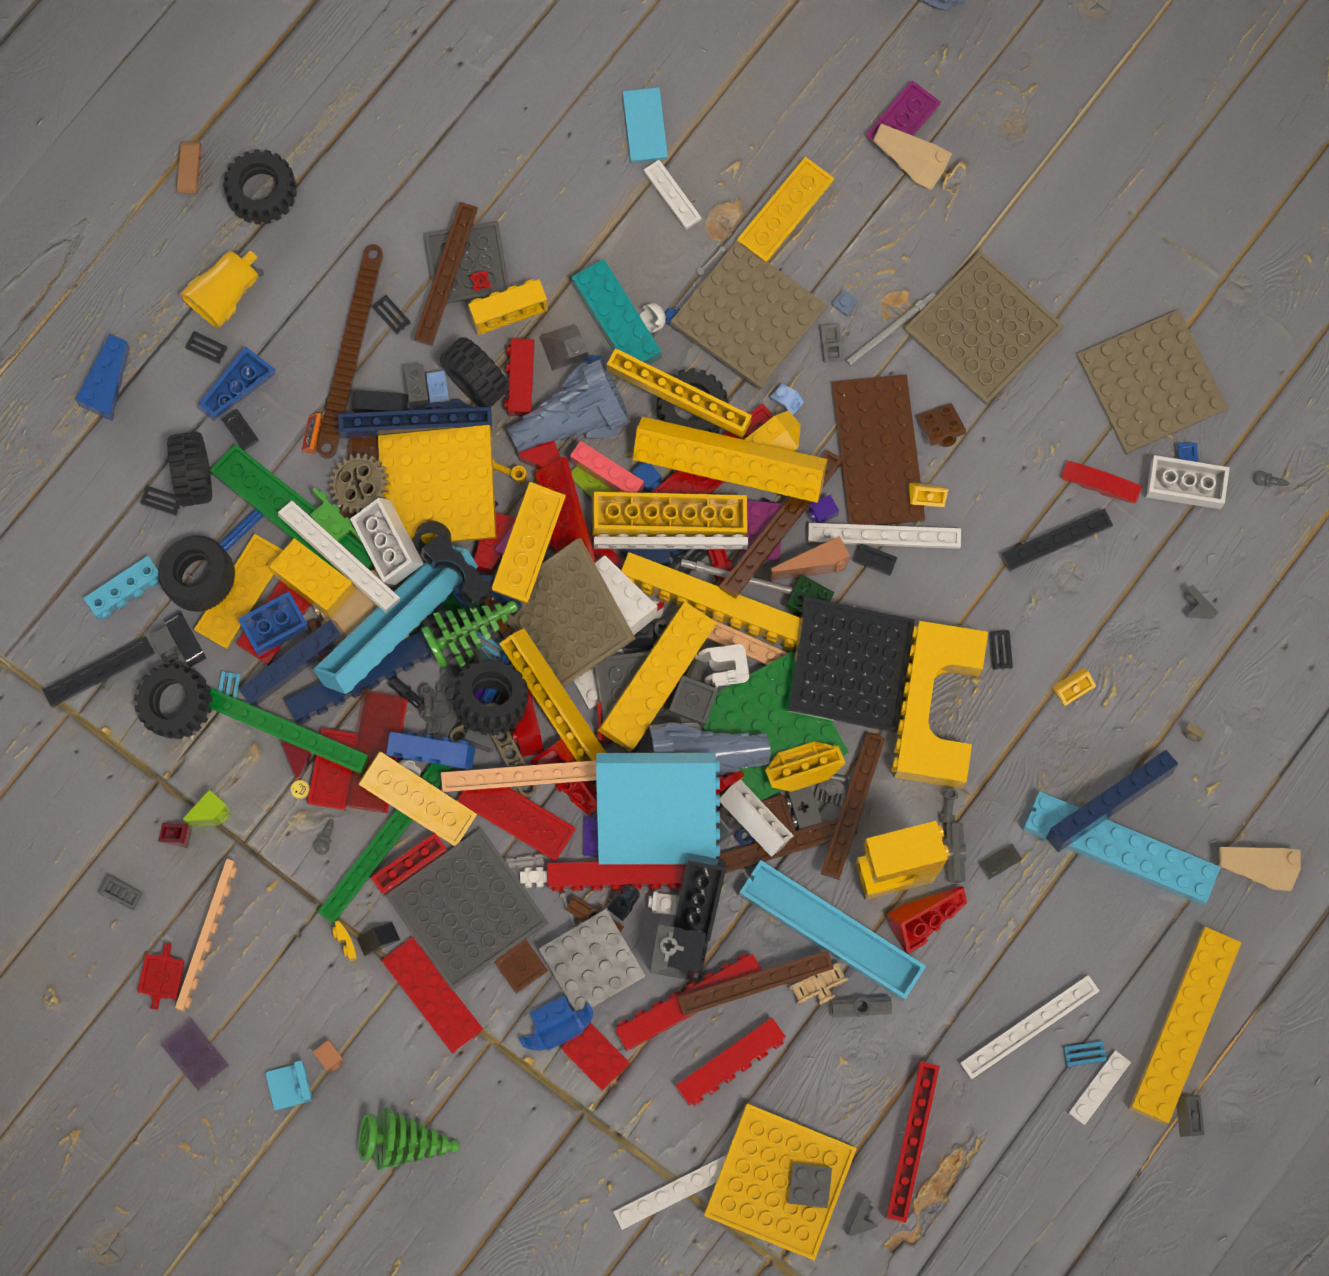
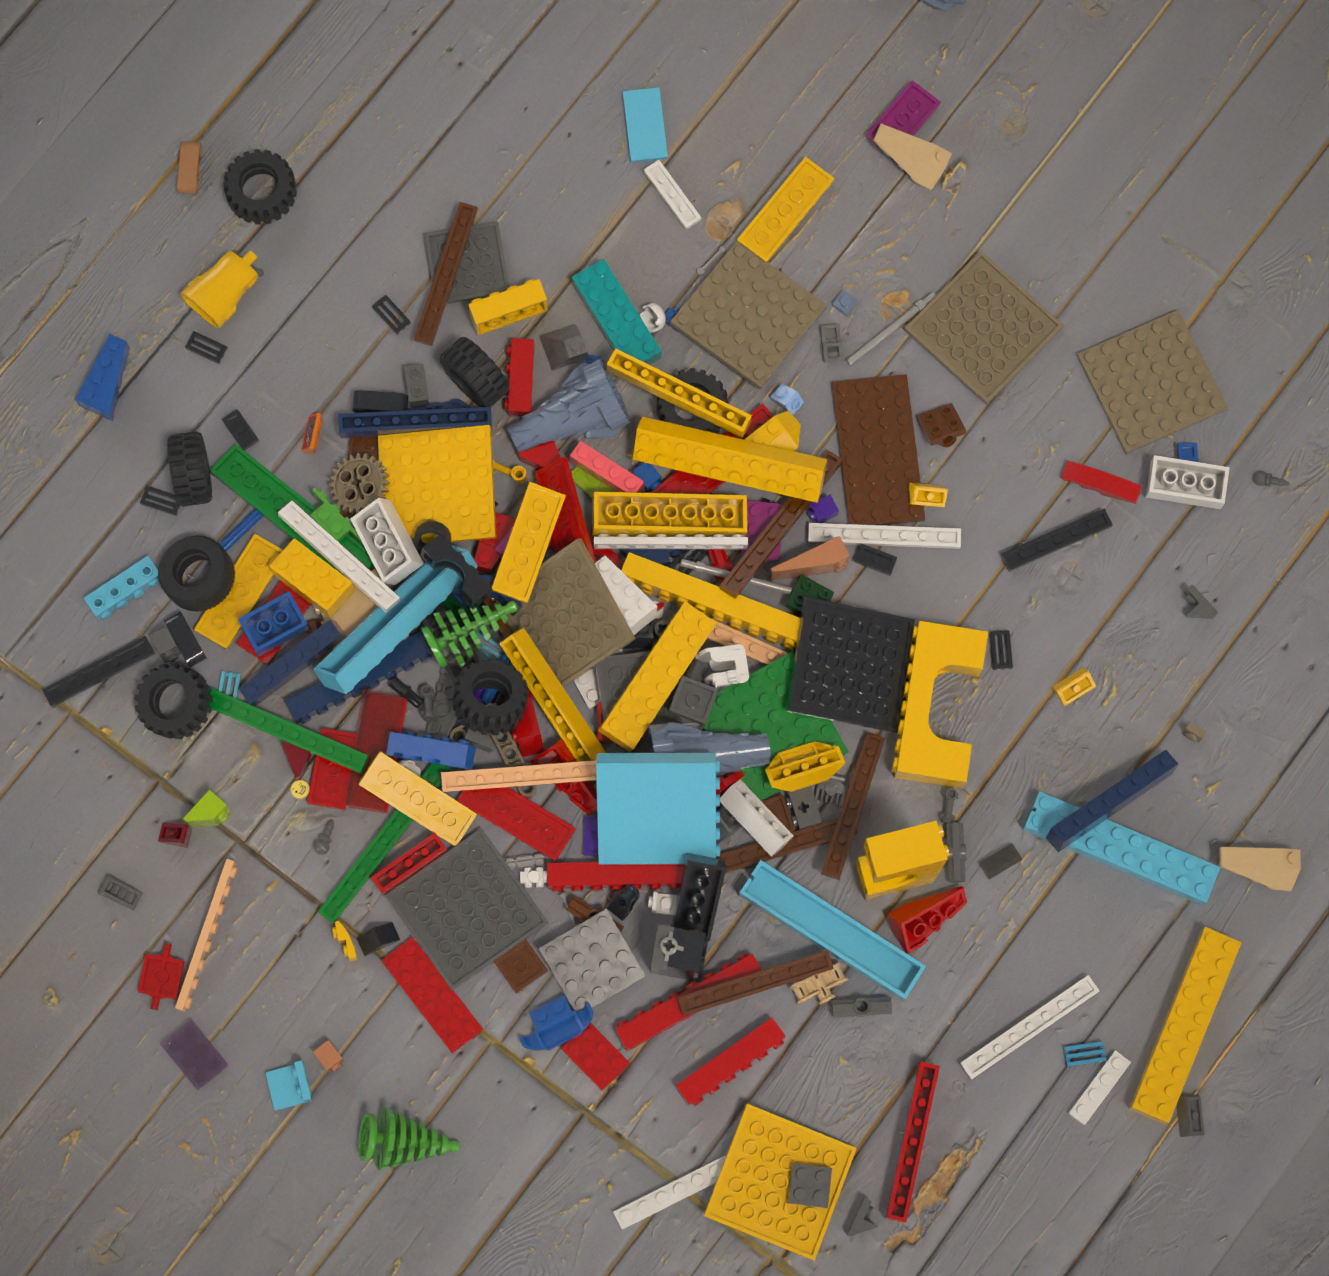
blue wedge [199,346,276,421] -> none
reddish brown gear [317,244,383,459] -> none
light blue bracket [426,371,449,403] -> none
red plate [470,271,491,291] -> none
dark blue plate [736,827,755,846] -> none

